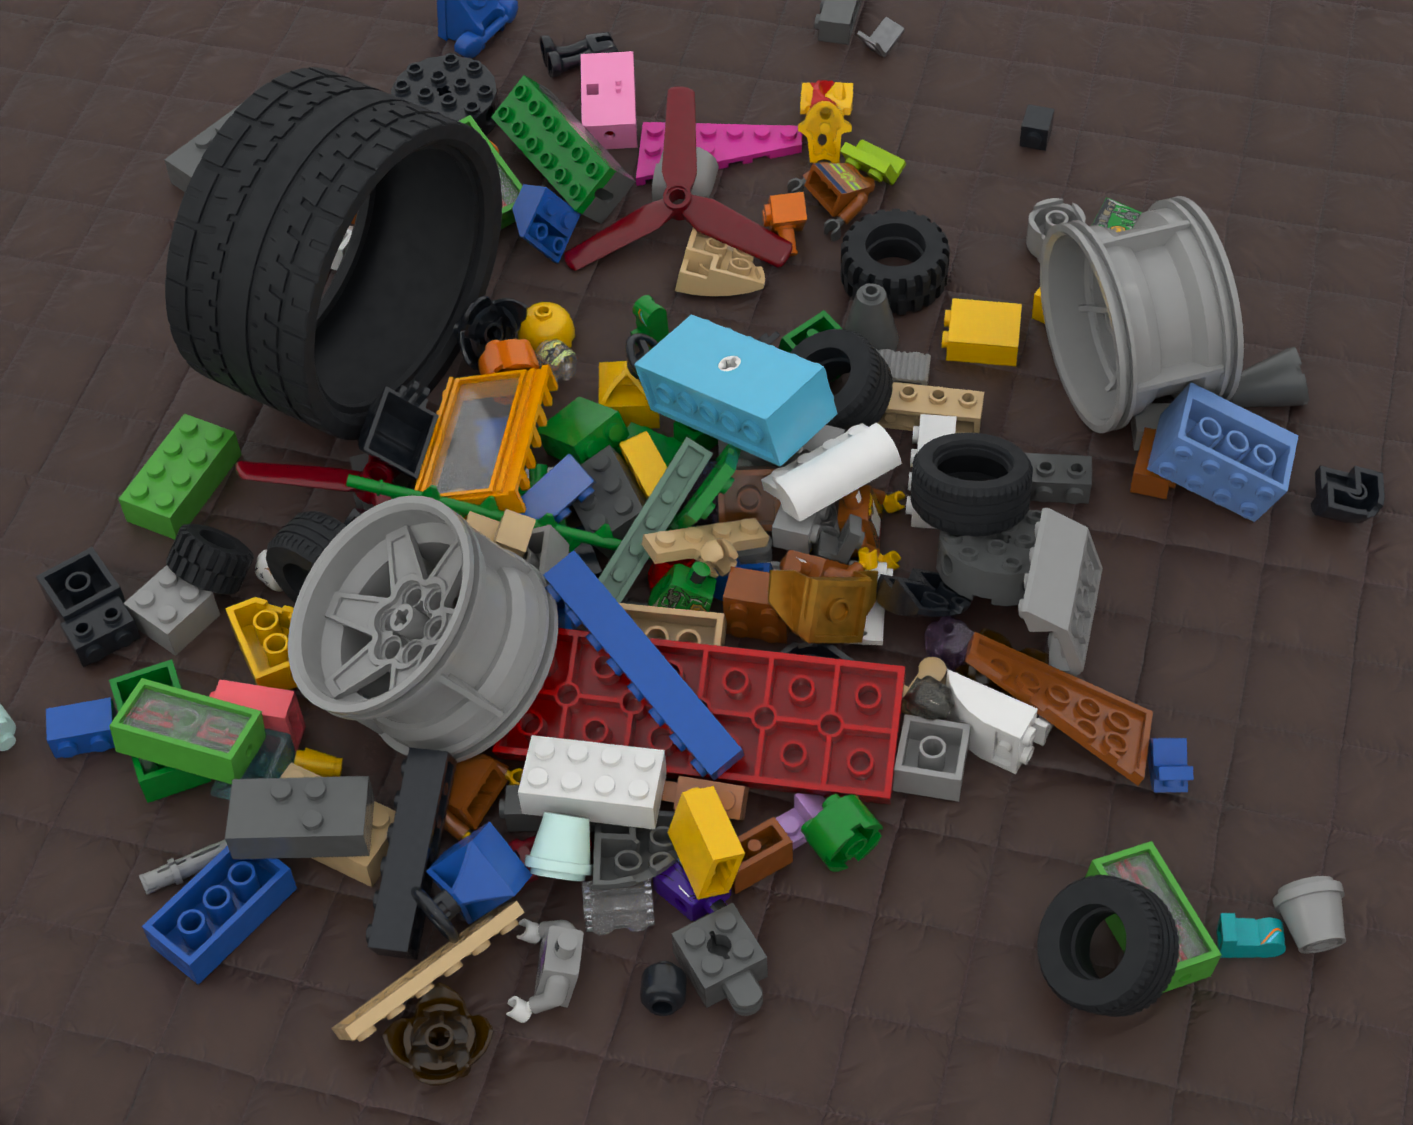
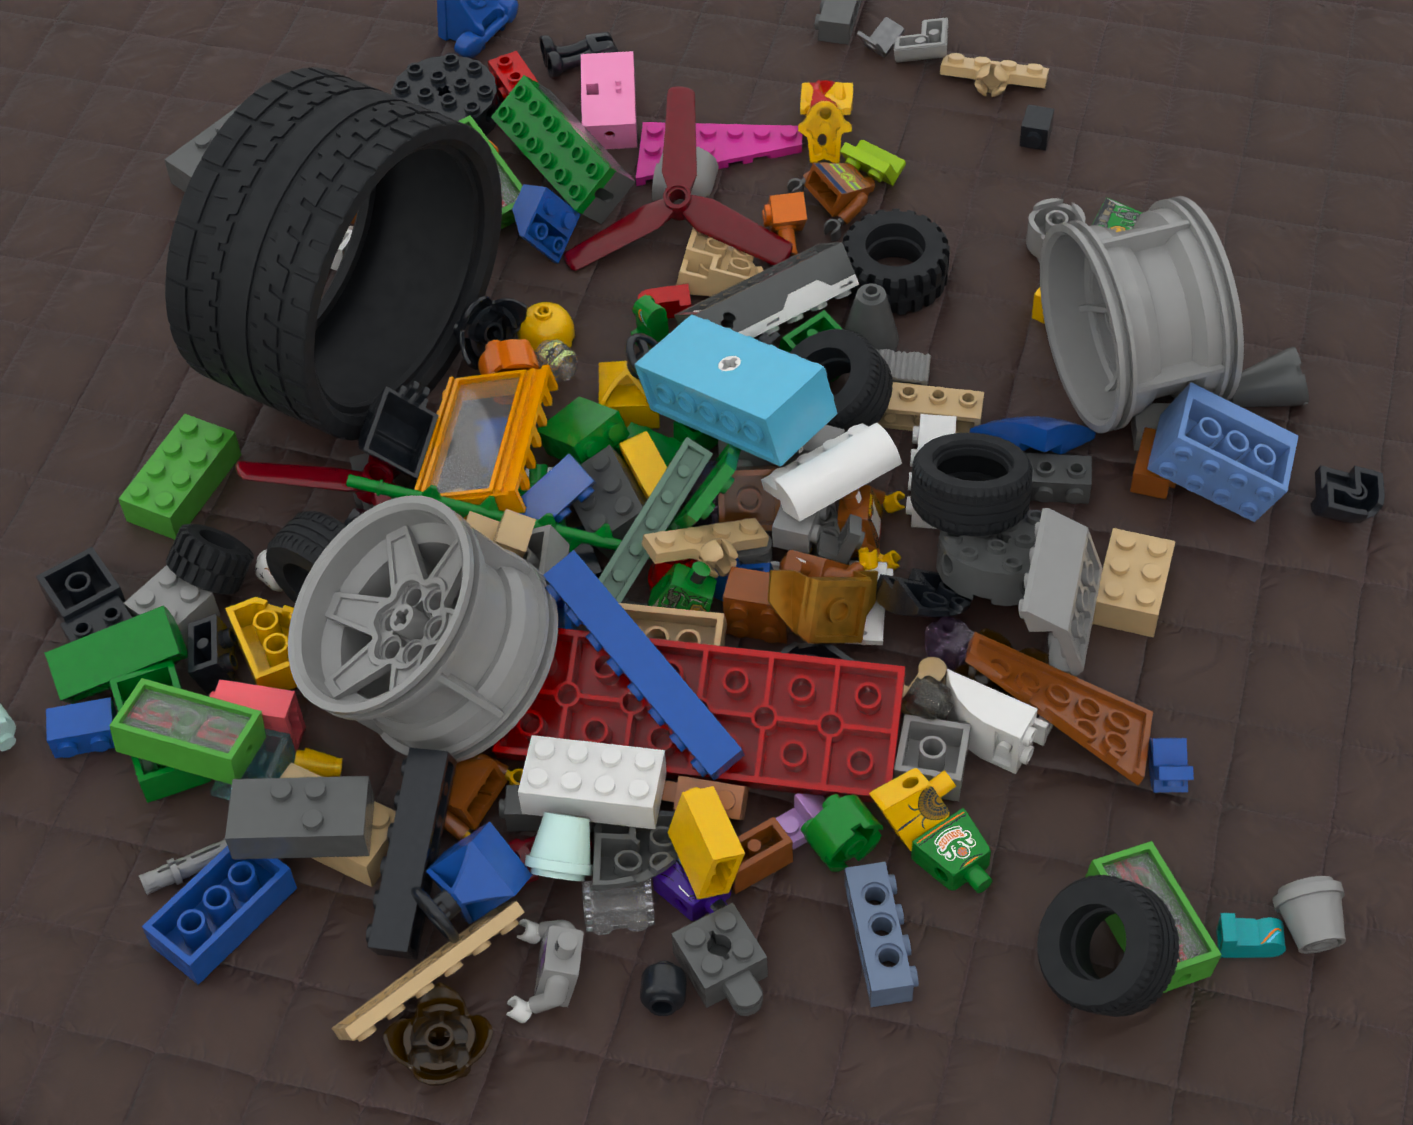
yellow brick [941,298,1022,366] -> none
none -> green brick [45,606,188,704]
none -> black brick [188,614,238,694]
none -> red brick [488,51,538,103]
none -> red leg [638,284,691,319]
none -> dark grey piece [674,242,859,338]
none -> sand blue brick [844,862,919,1007]
none -> yellow torso [869,768,956,851]
none -> light grey brick [894,17,949,63]
none -> green torso [911,808,993,893]
none -> tan plate [940,53,1049,97]
none -> blue brick [969,416,1096,455]
none -> tan brick [1092,528,1175,638]

